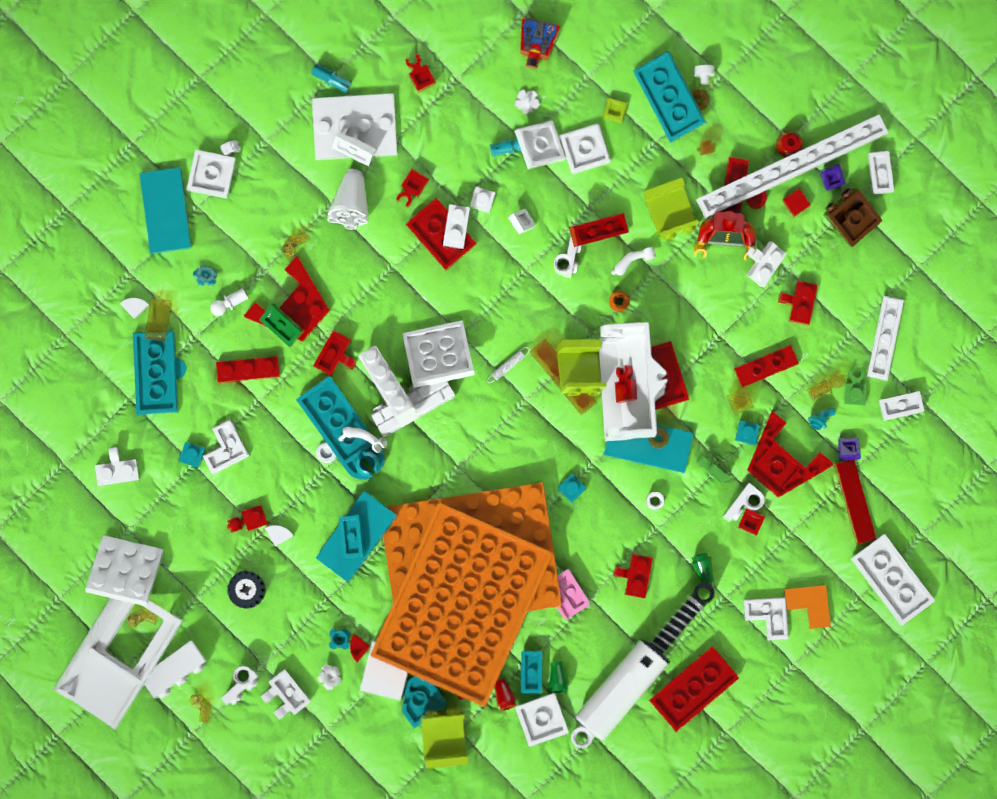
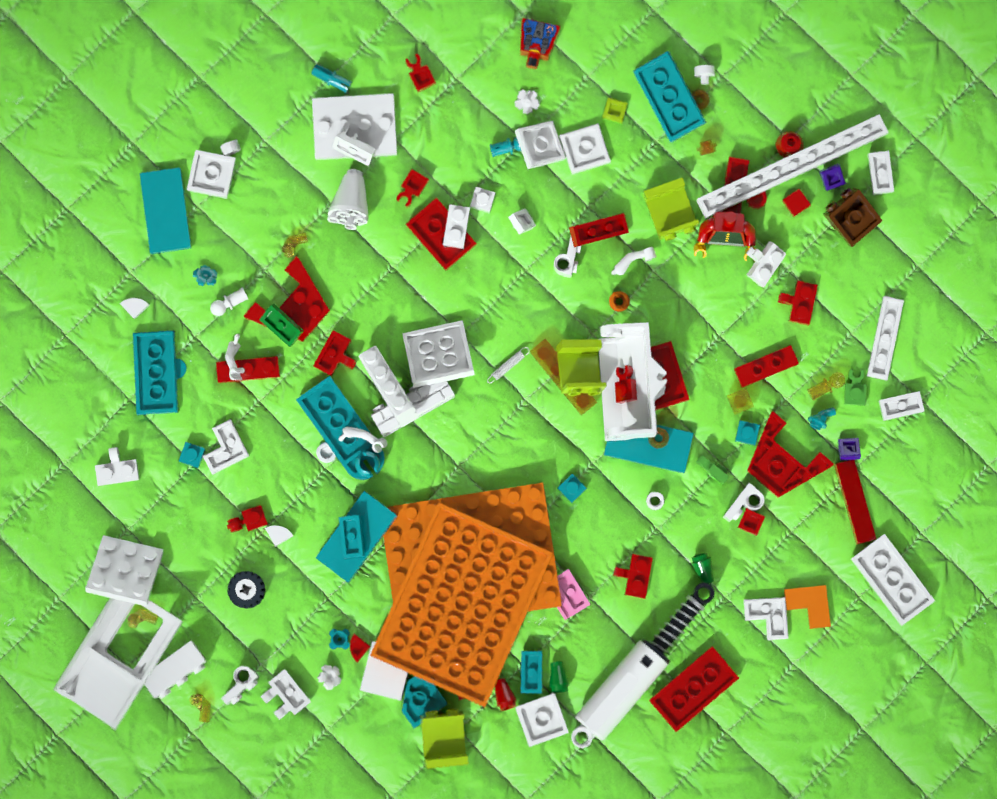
clear yellow tile [145,299,172,341] -> none
none -> white piece [225,334,245,380]

